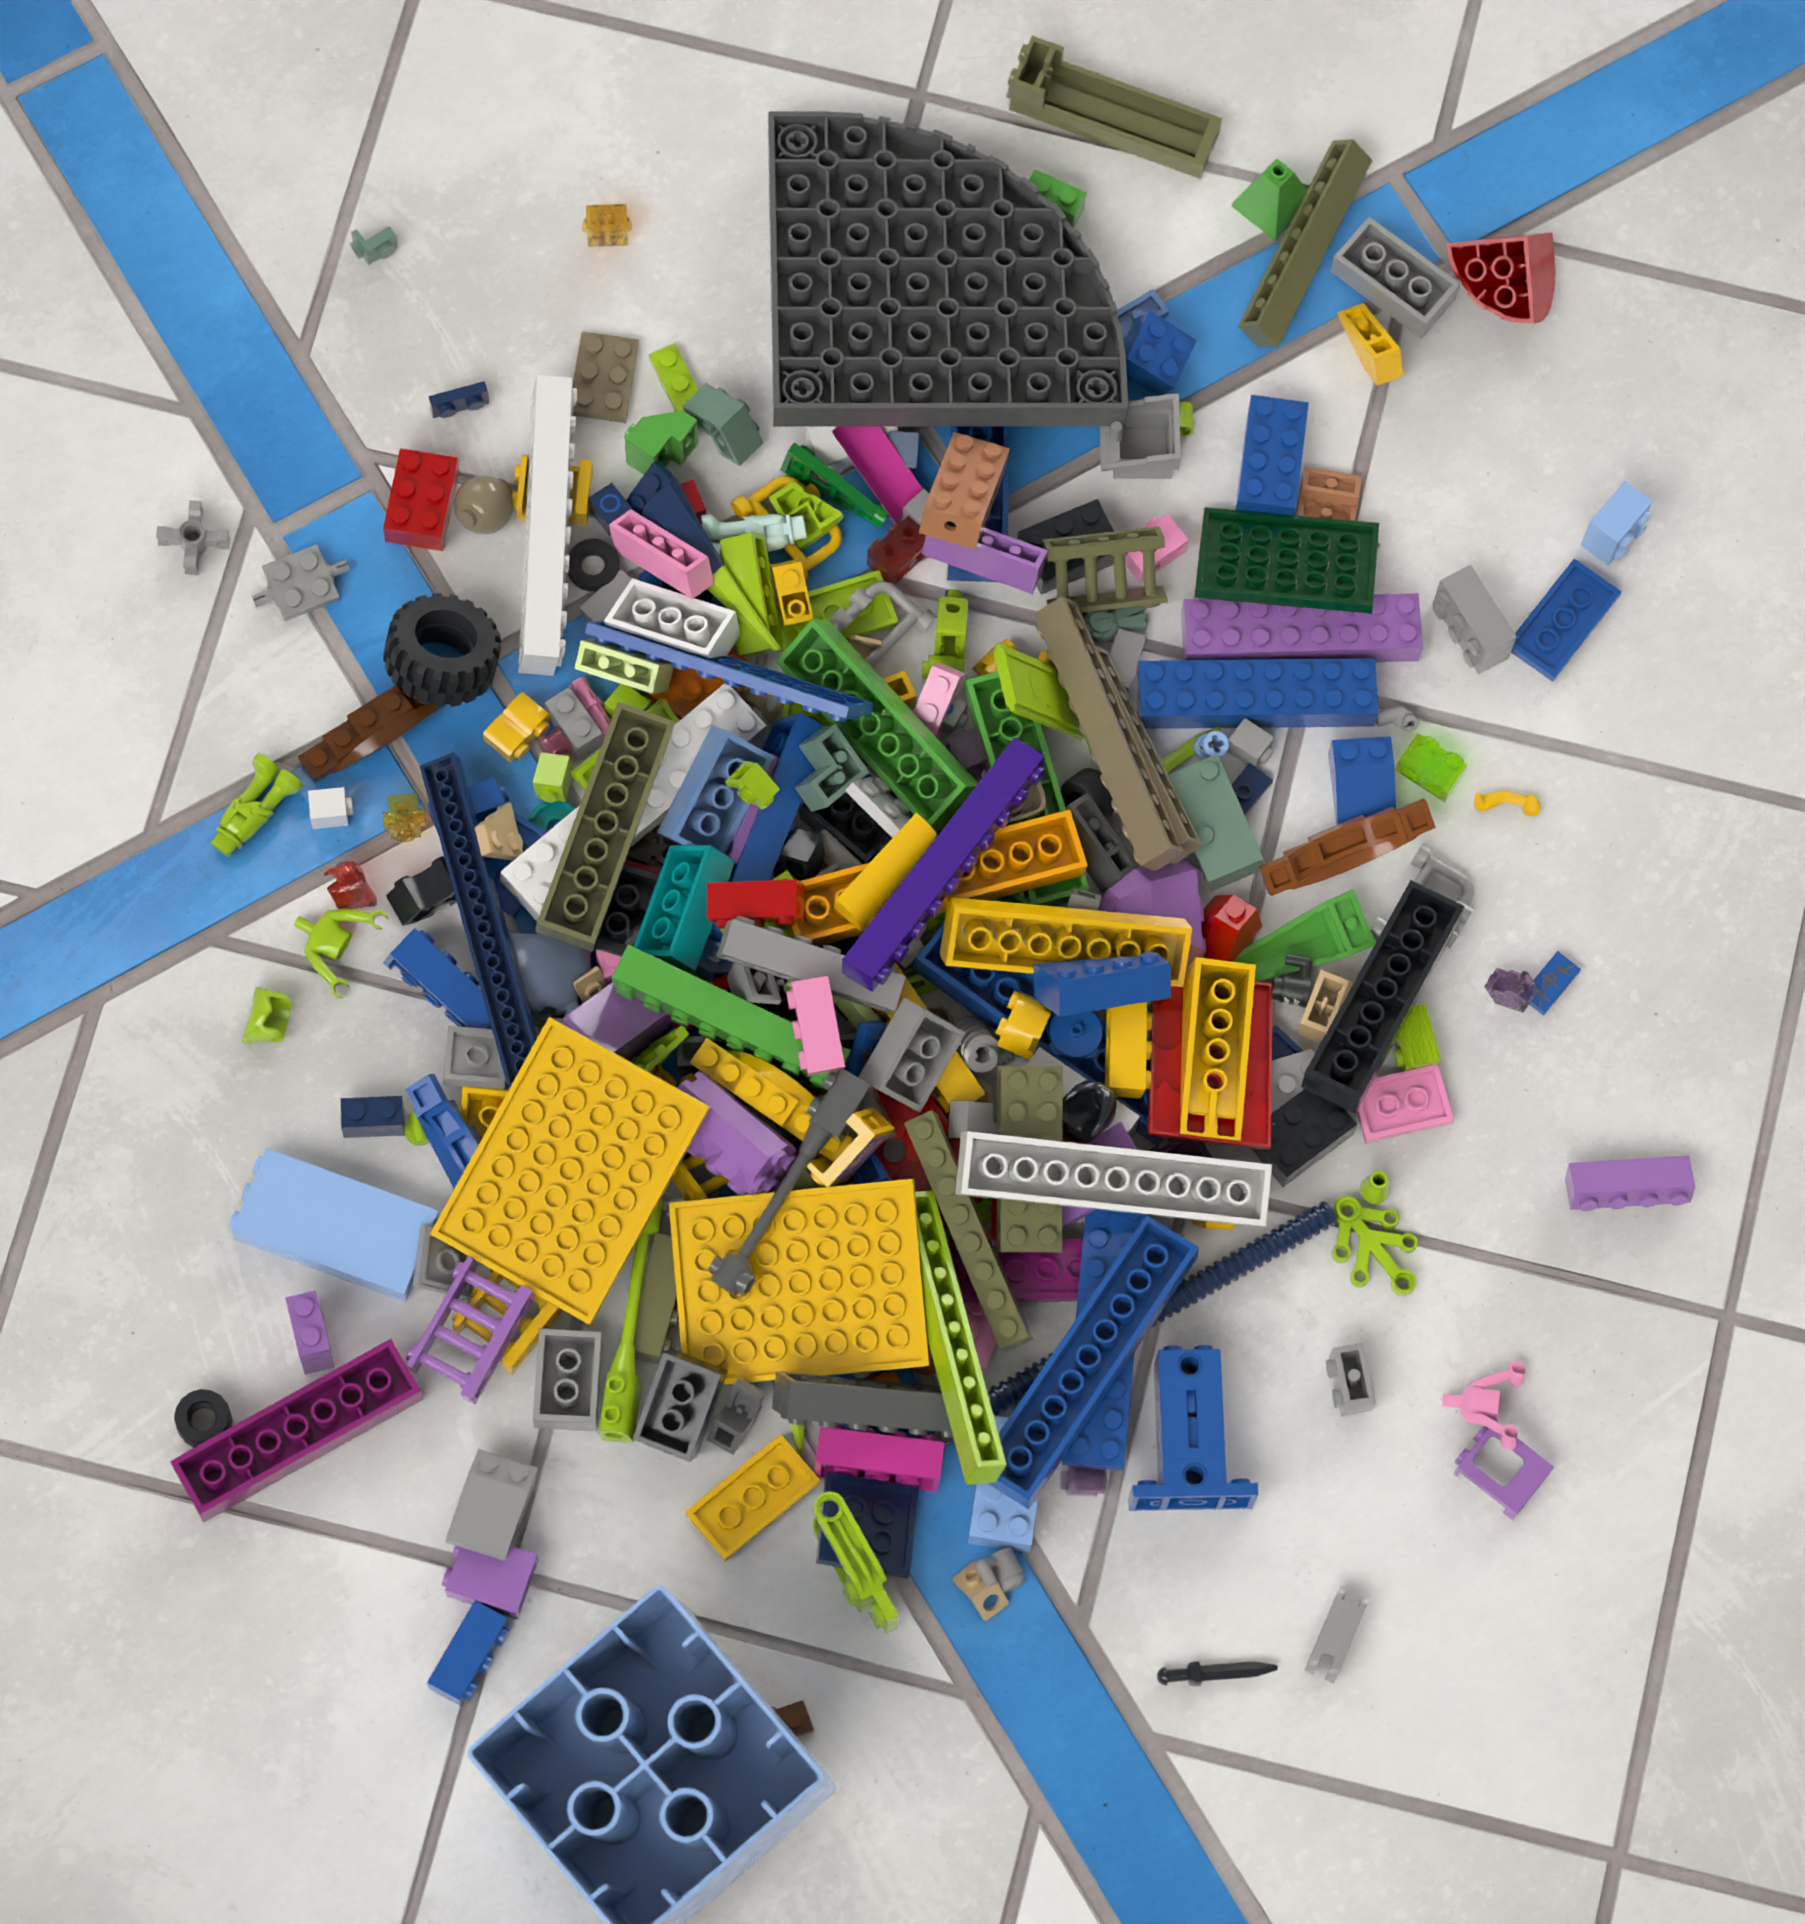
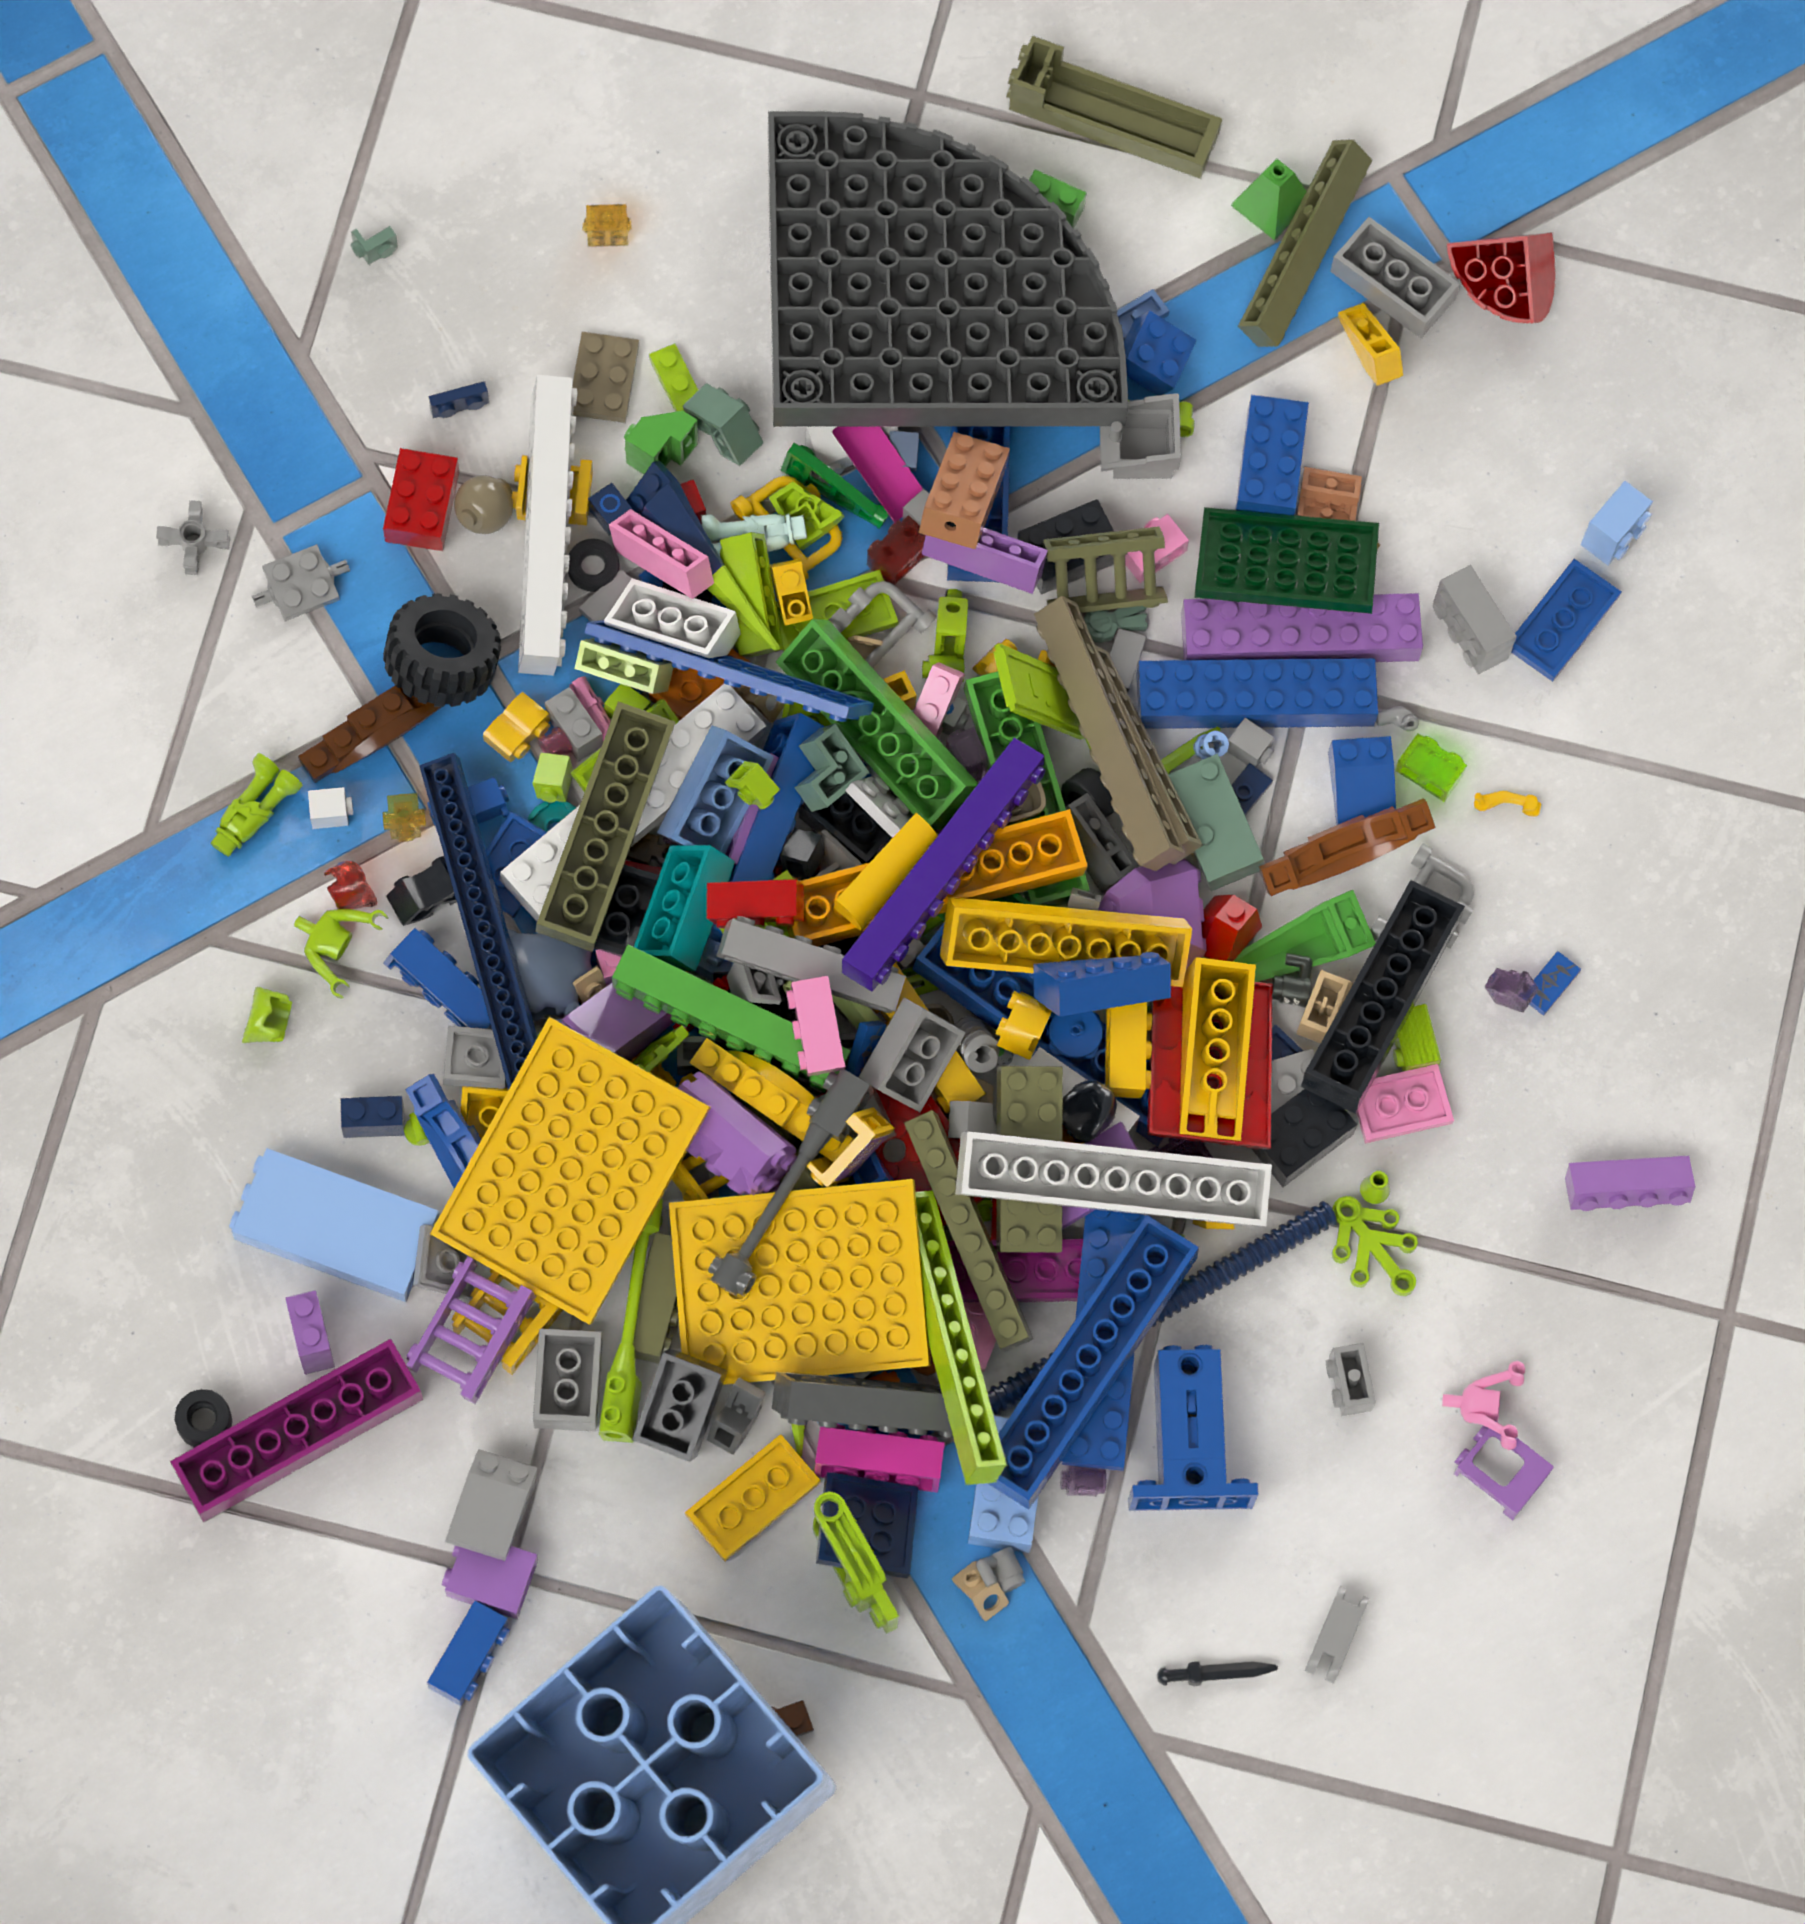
tan wing [475,802,523,861] -> none

